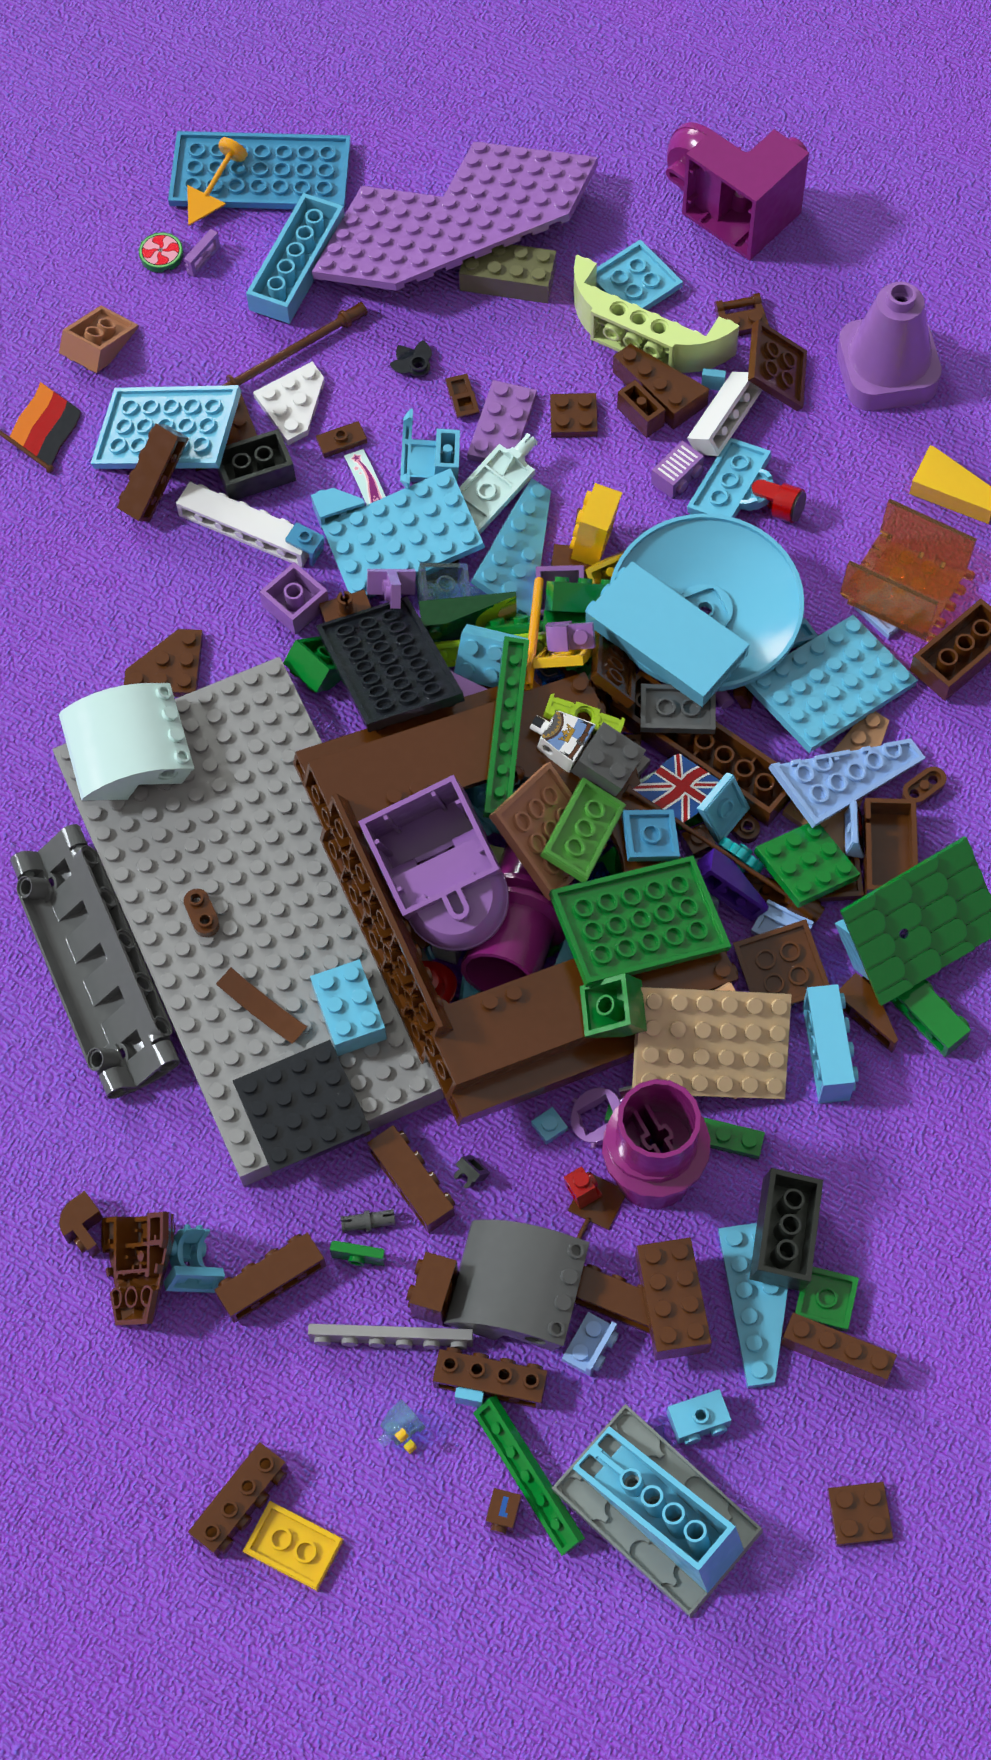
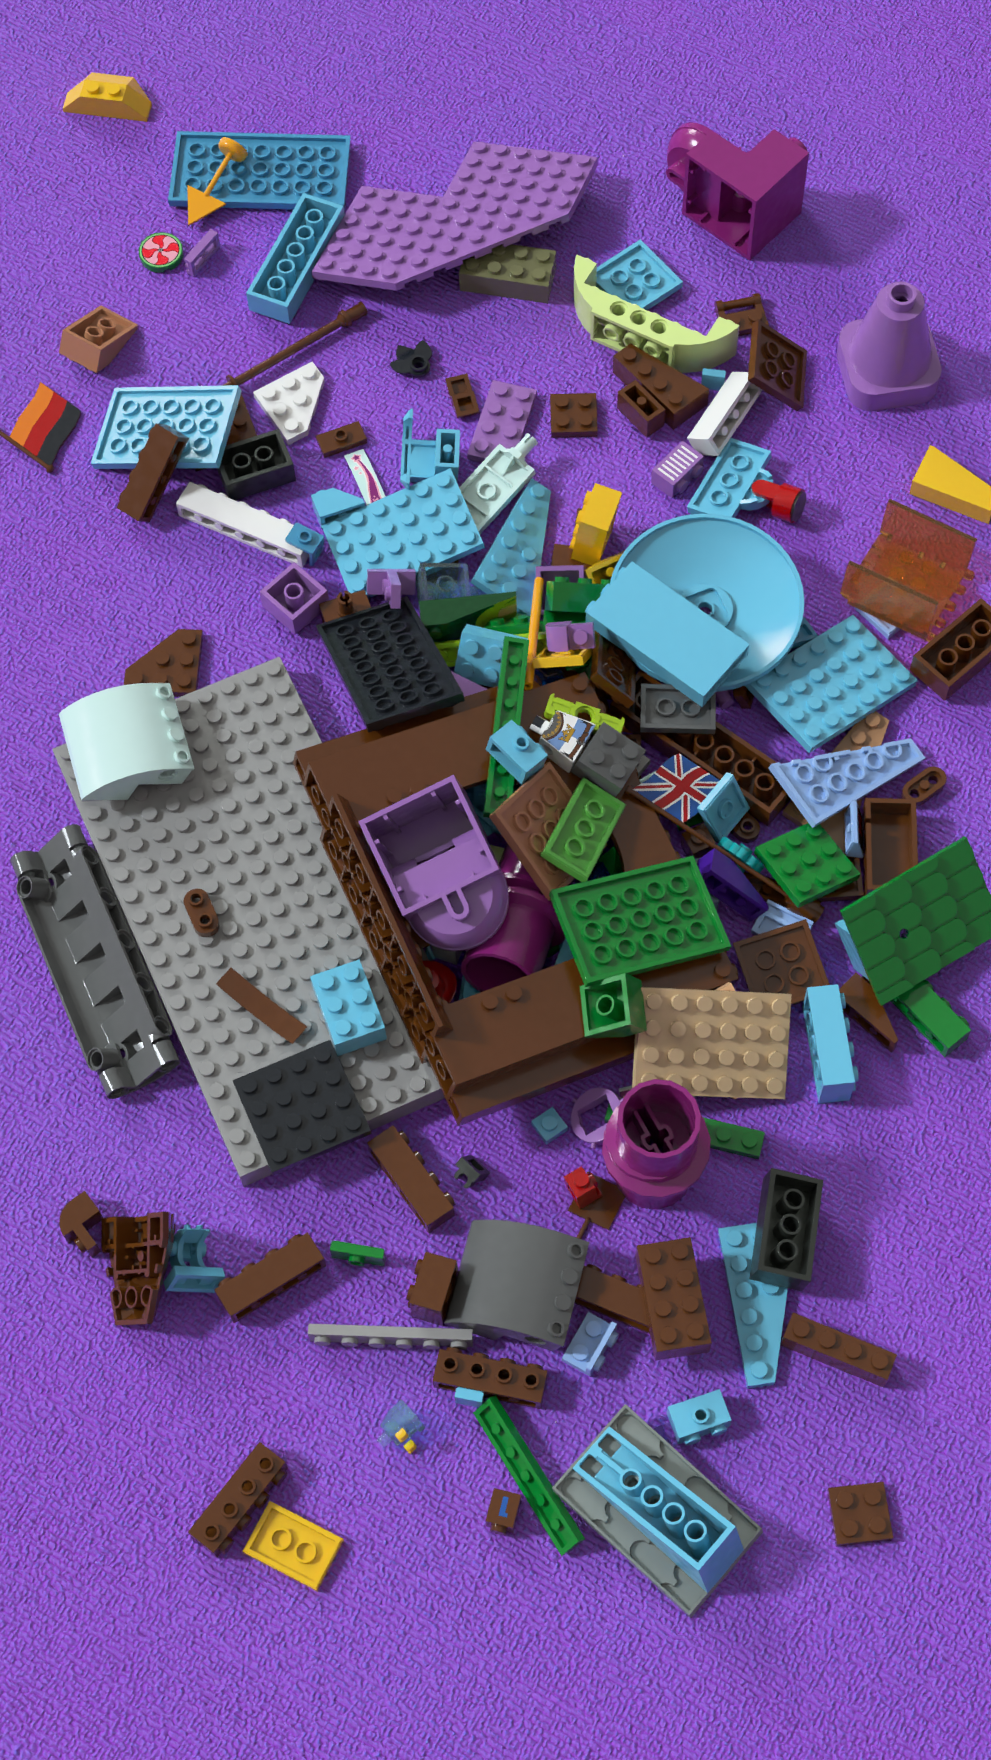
green slope [283,636,341,693] -> none
dark grey pin [340,1209,396,1233] -> none
dark azure plate [621,809,680,861] -> none
green plate [795,1267,859,1332] -> none
none -> yellow wedge [63,72,152,122]
none -> medium azure brick [486,720,548,785]

